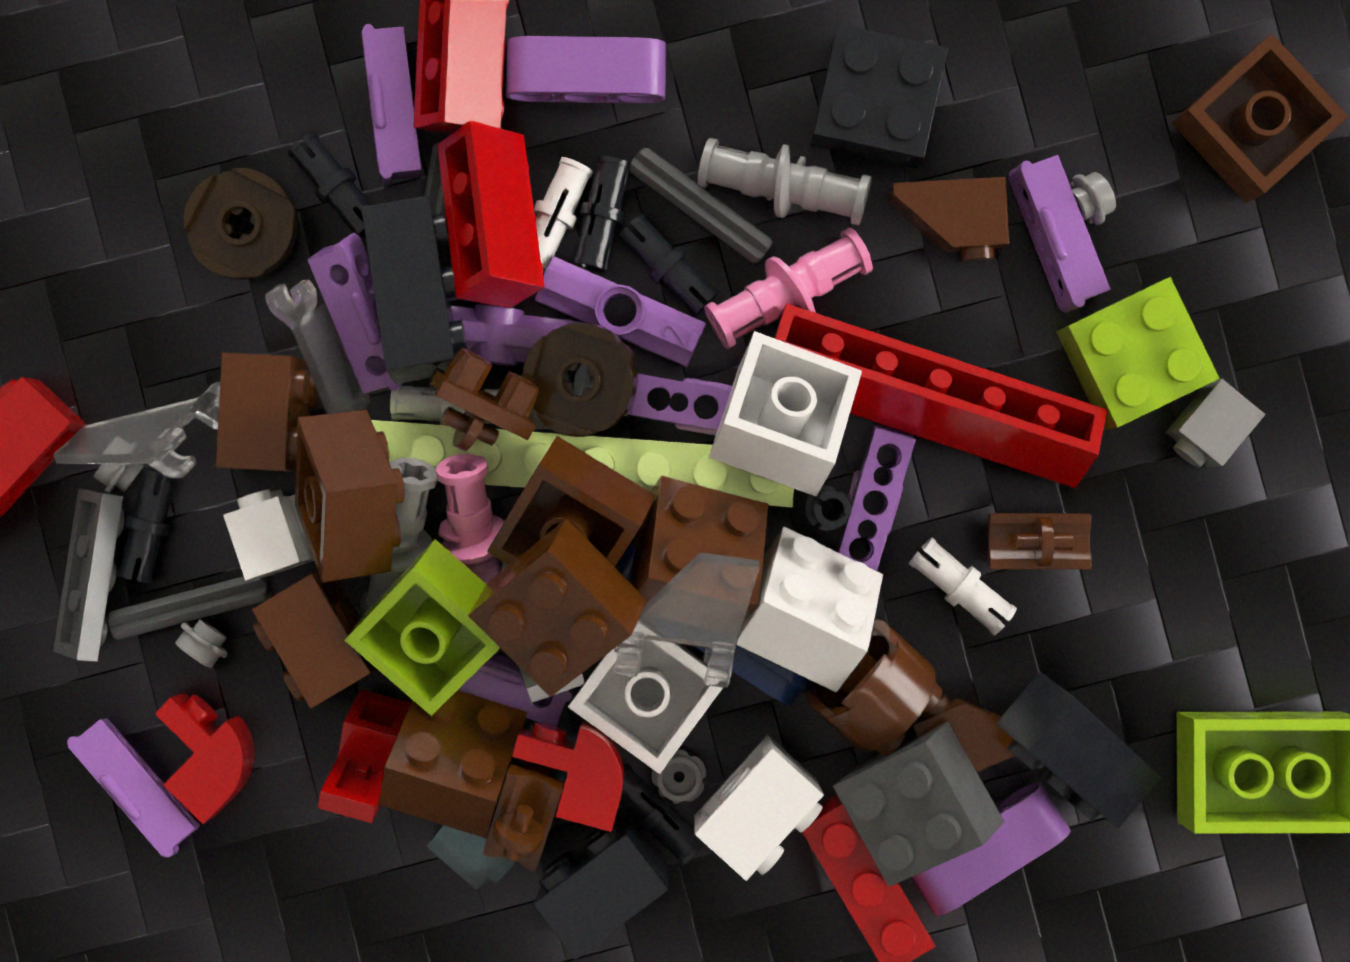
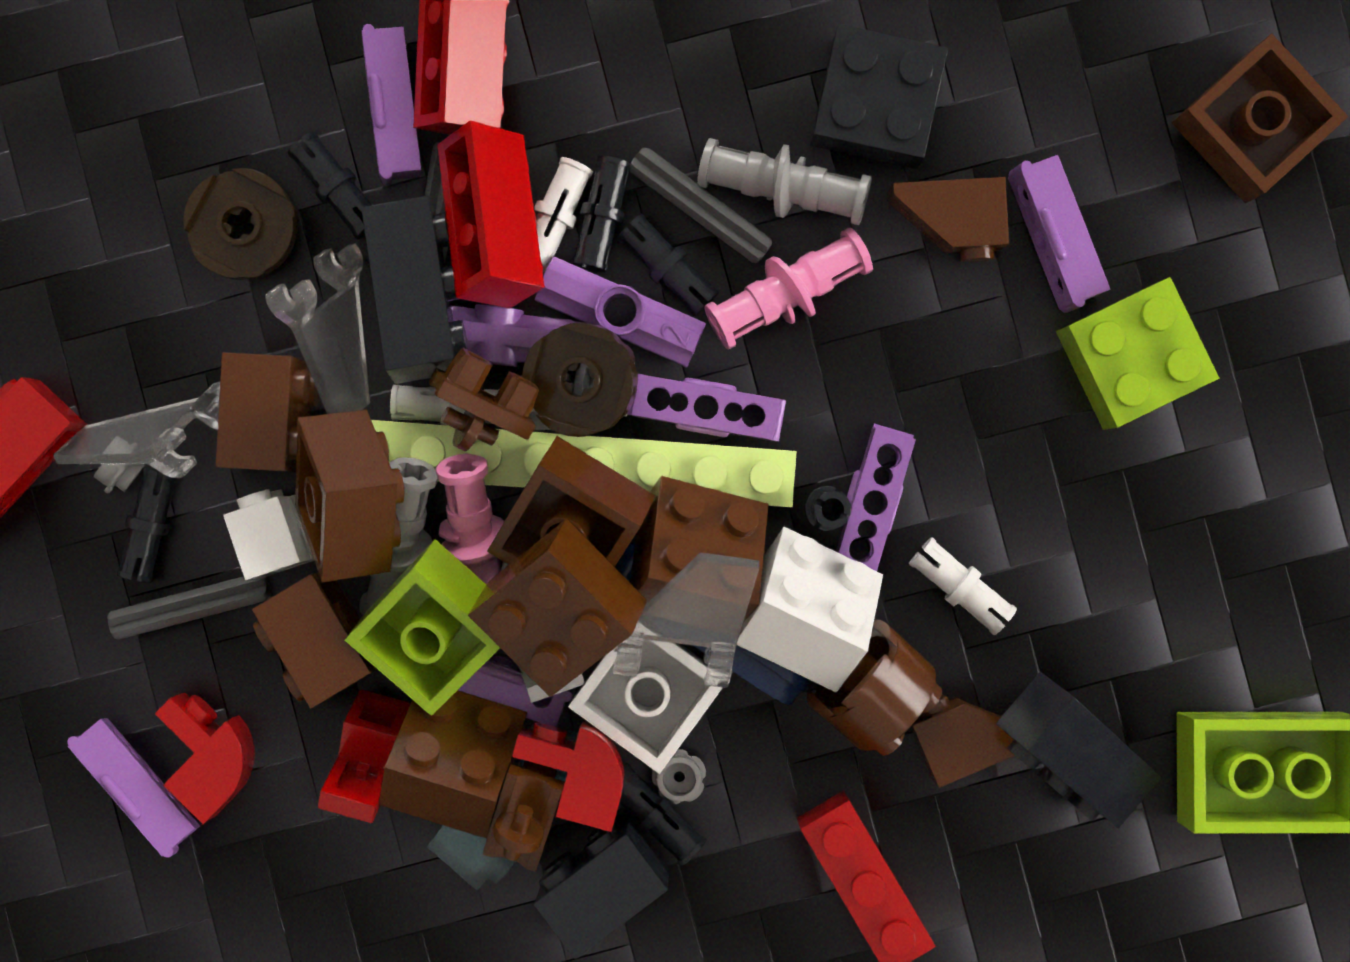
dark grey plate [53,488,125,661] -> none
light grey plate [175,619,228,668] -> none
medium lavender piece [307,233,403,394] -> none
medium lavender beam [505,36,666,103] -> none
white brick [694,734,824,881] -> none
white brick [709,331,862,496] -> none
red brick [774,303,1107,488] -> none
dark grey brick [833,722,1004,887] -> none
medium lavender beam [911,782,1071,916] -> none
reddish brown hips [988,513,1091,570] -> none
light grey plate [1070,172,1116,225] -> none
light grey brick [1166,379,1266,468] -> none

